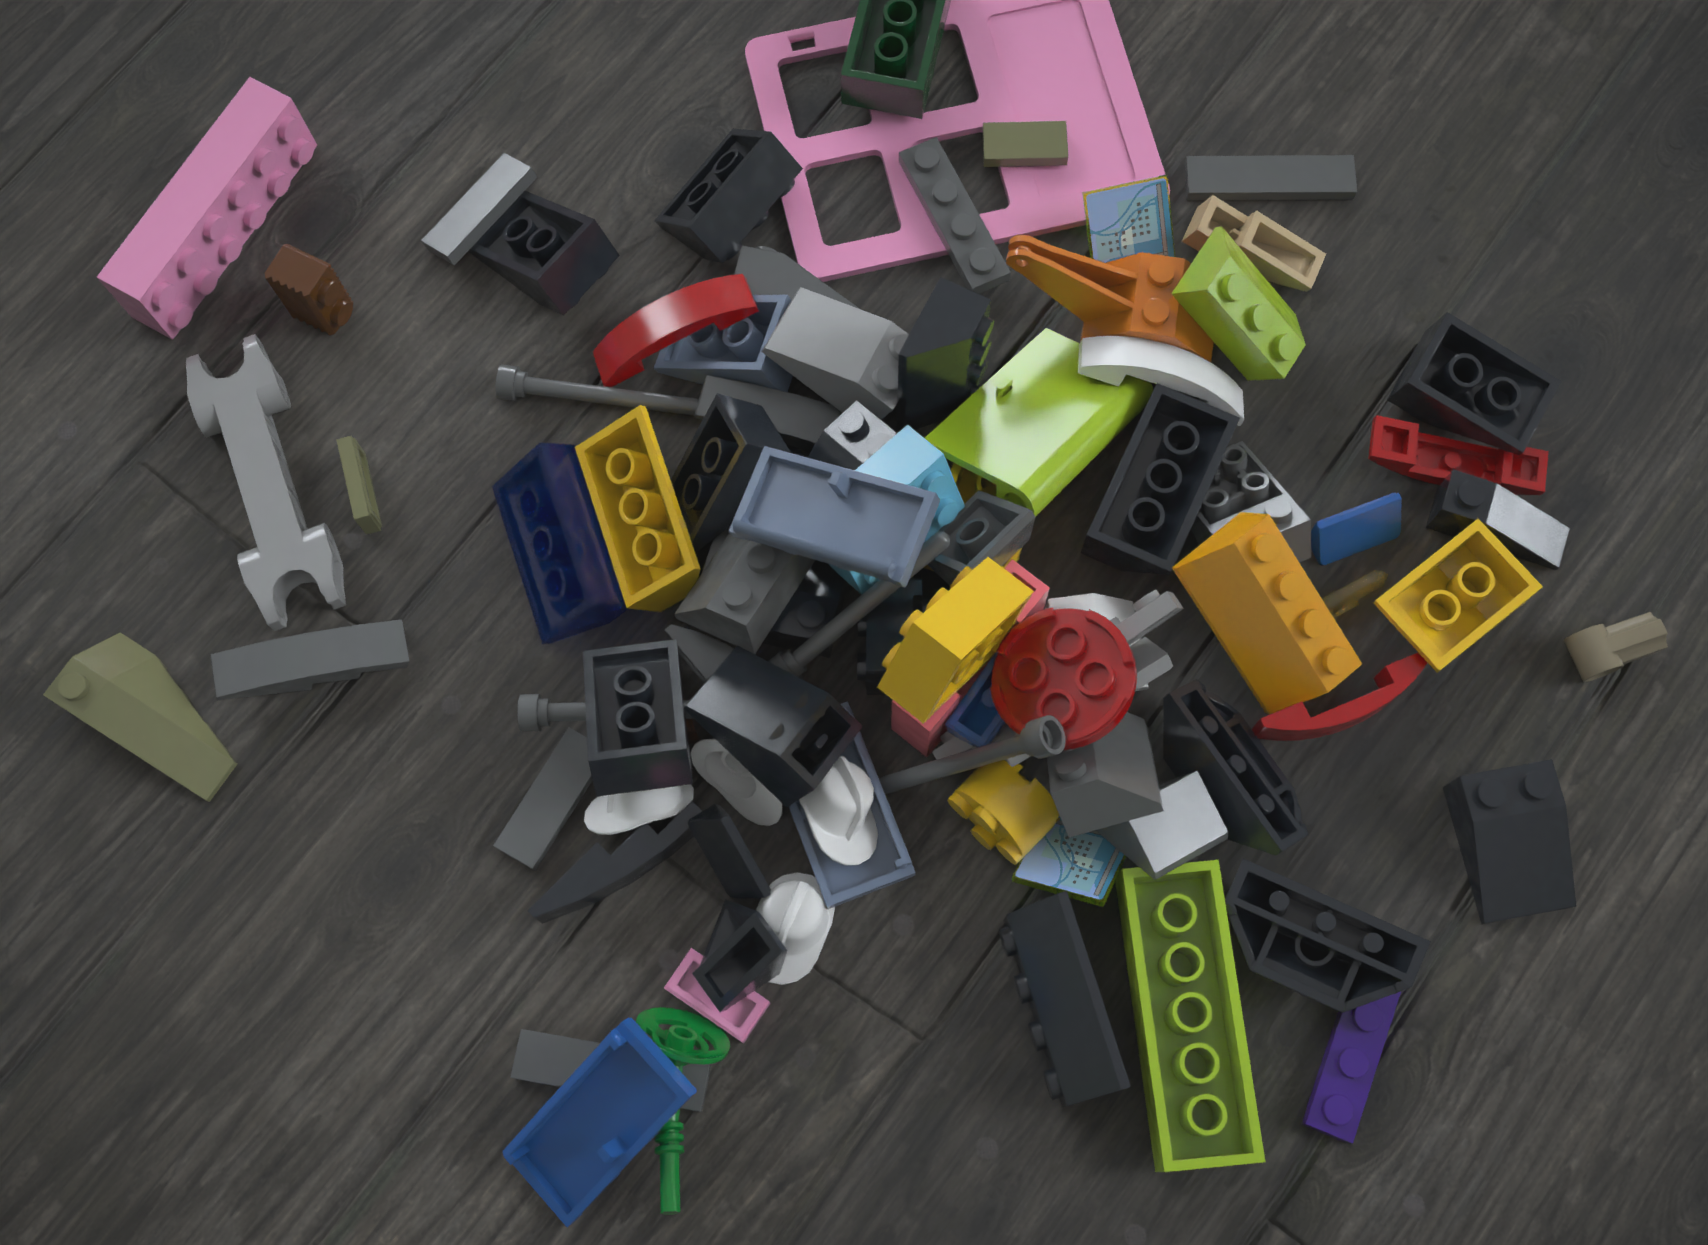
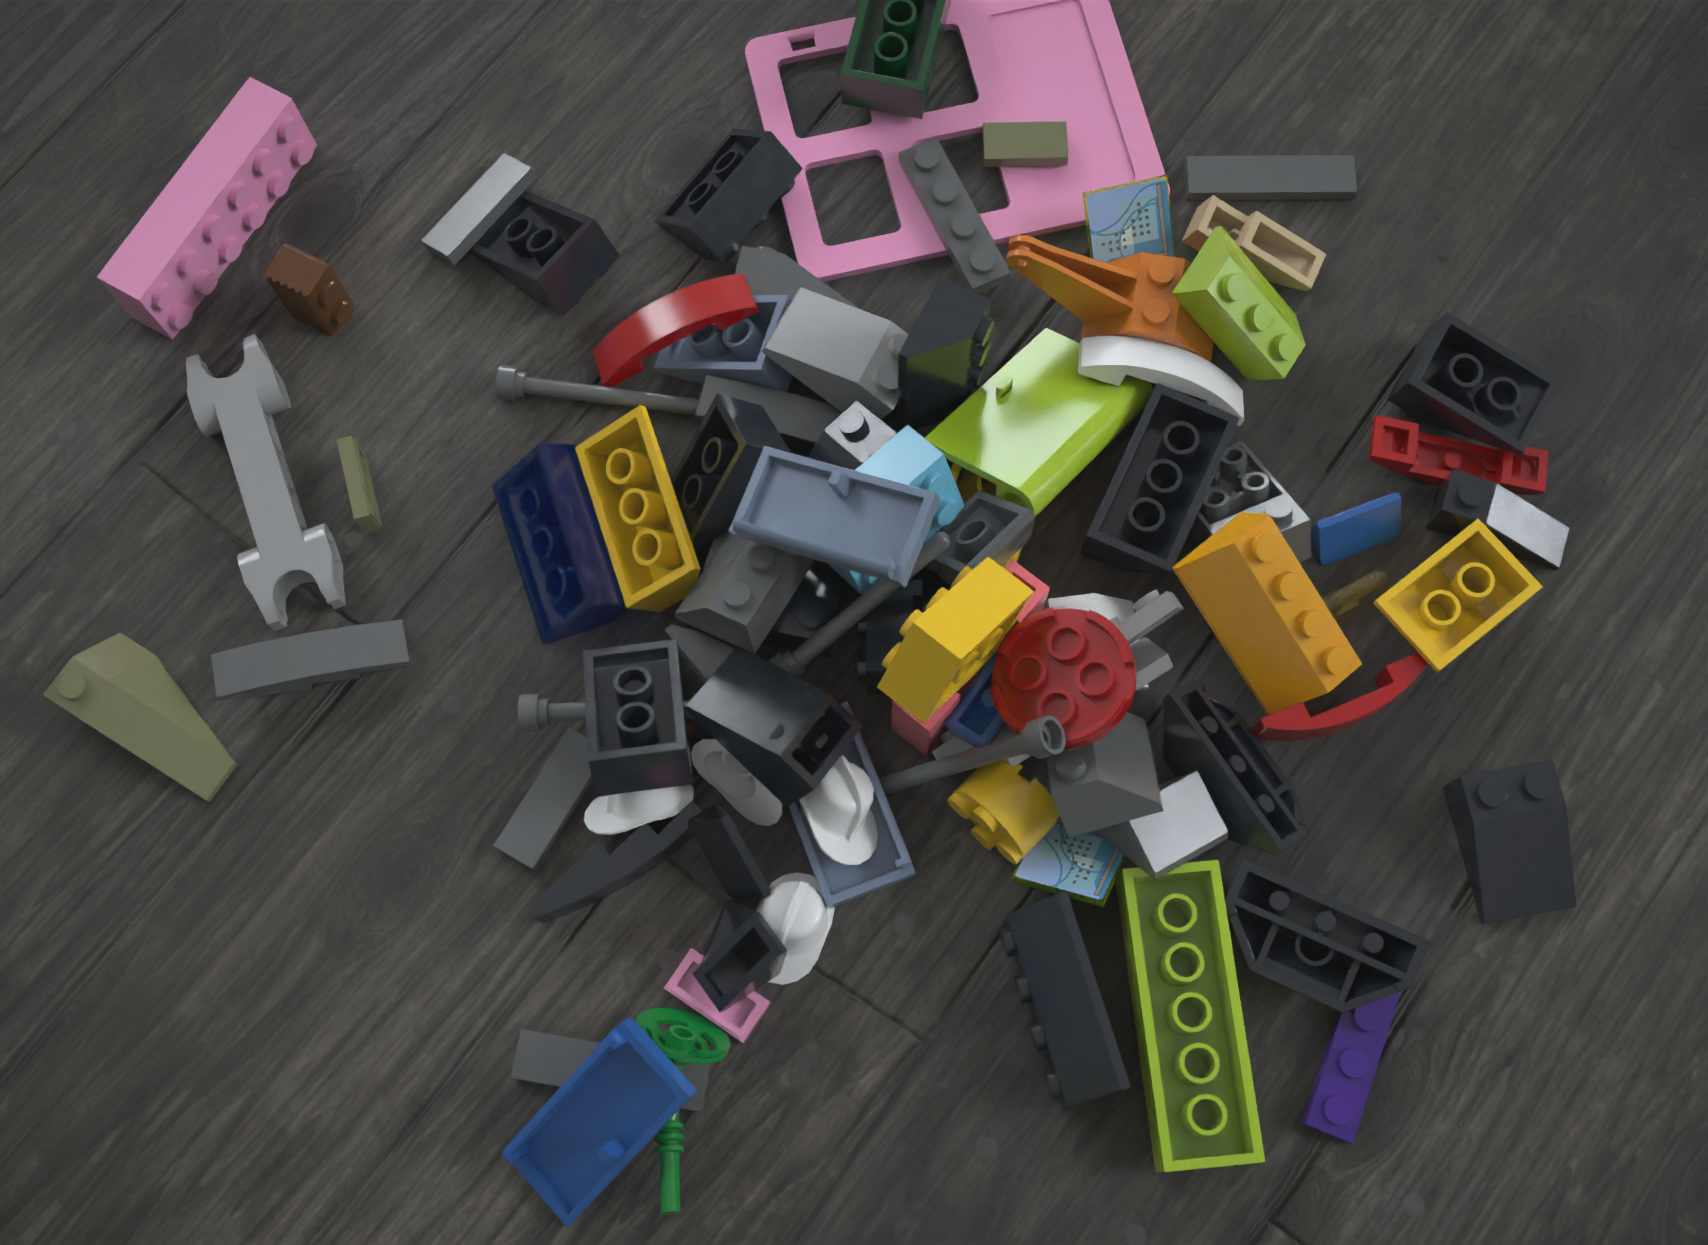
dark tan piece [1563,612,1668,682] -> none

